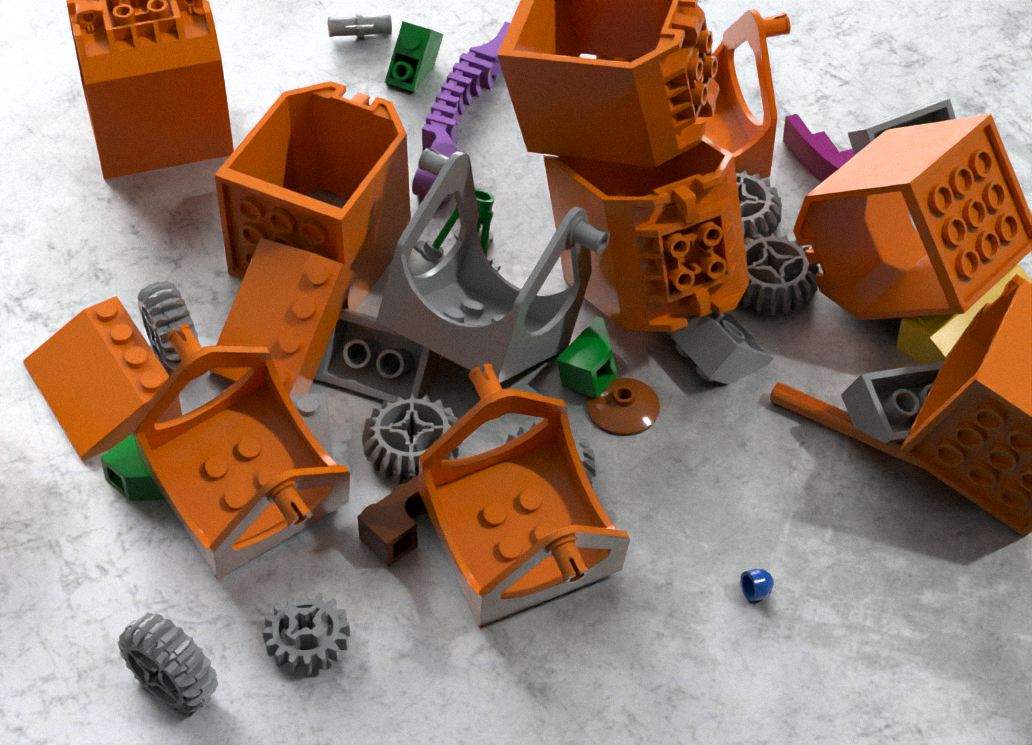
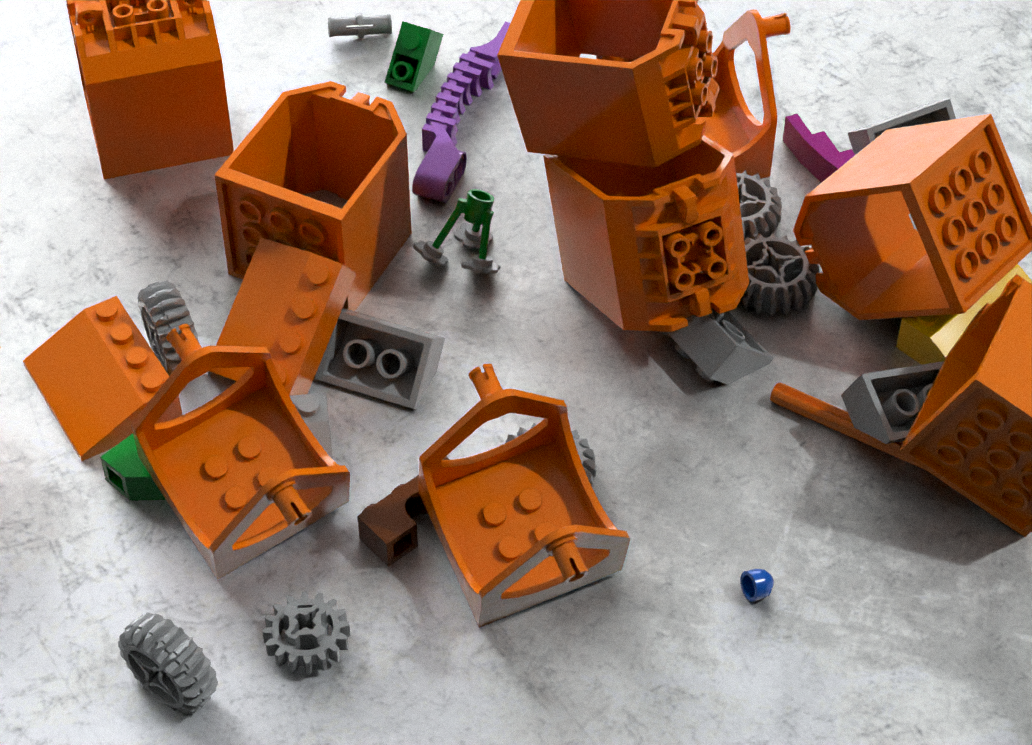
light grey gear [362,393,463,485] -> none
light grey piece [376,148,610,383] -> none
green slope [556,316,618,398] -> none
dark orange dish [587,377,660,436] -> none

